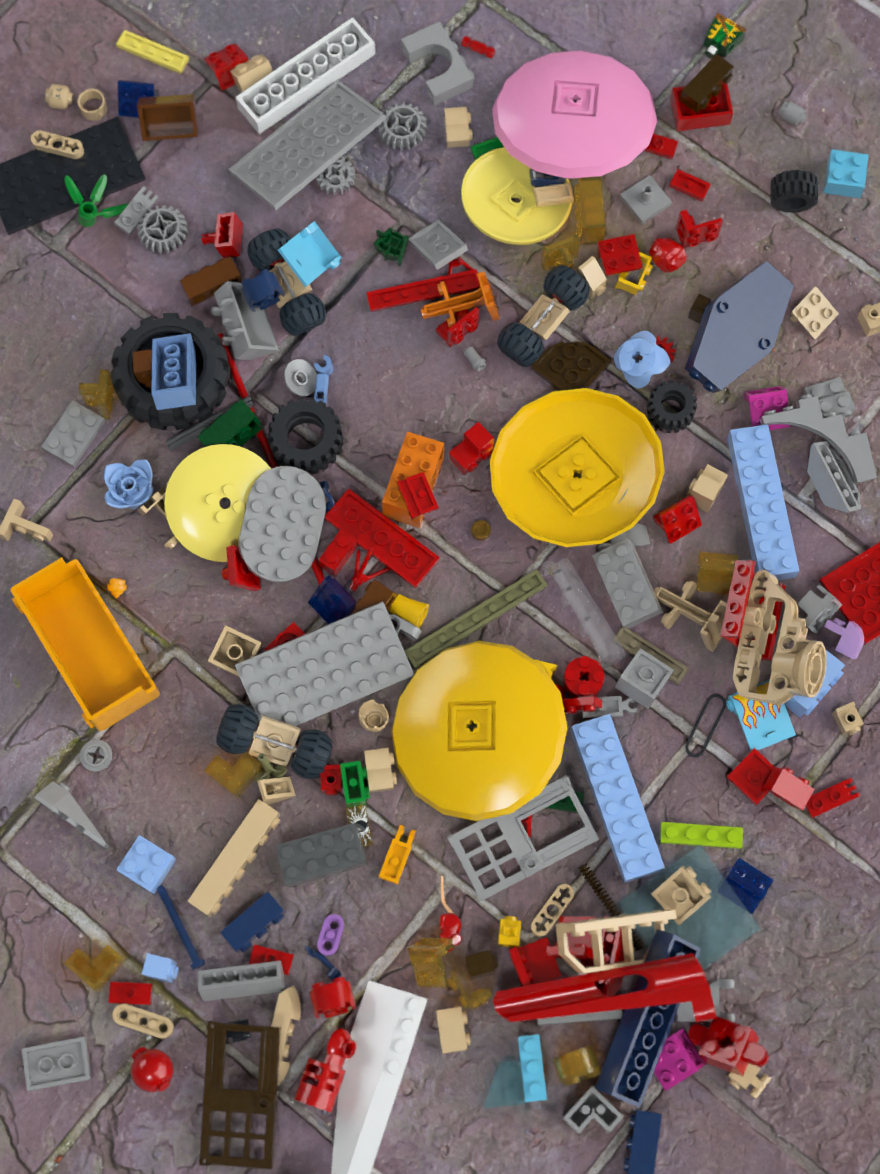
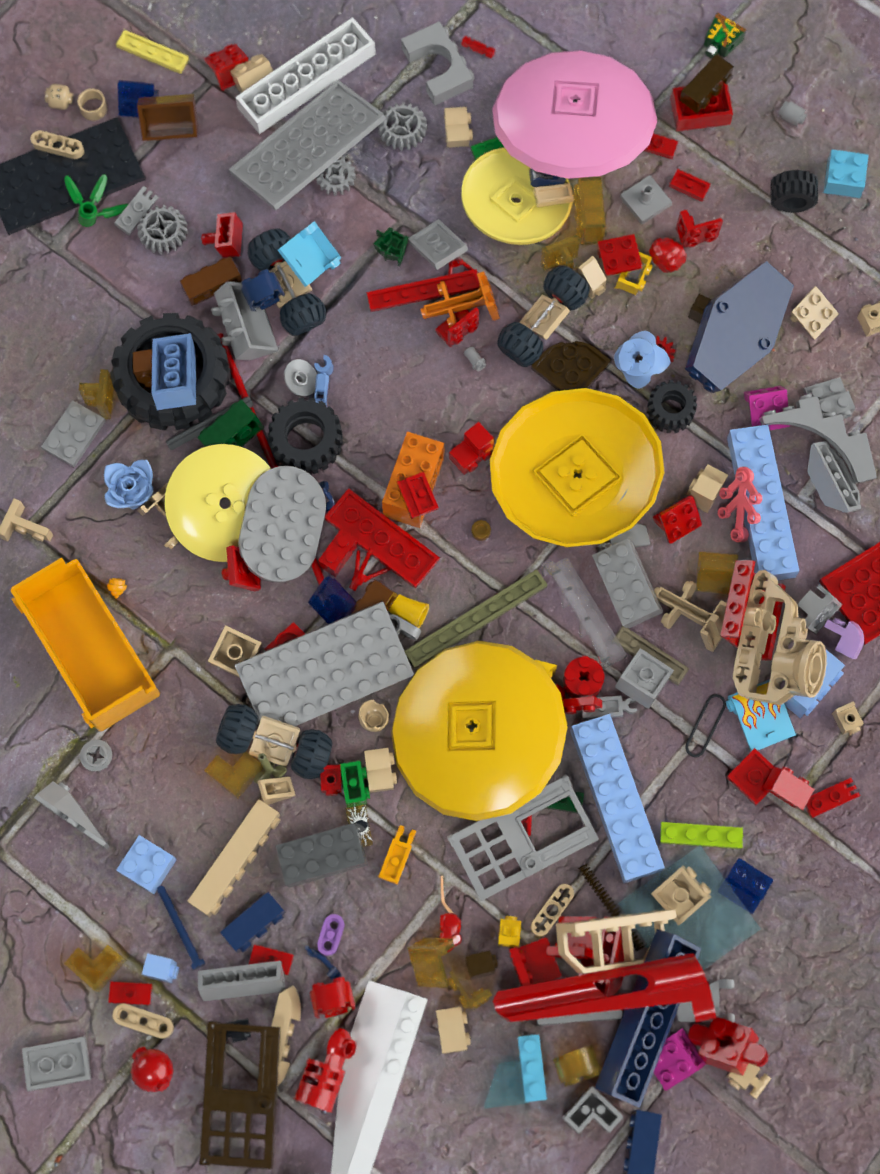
none -> coral plant [718,467,762,543]

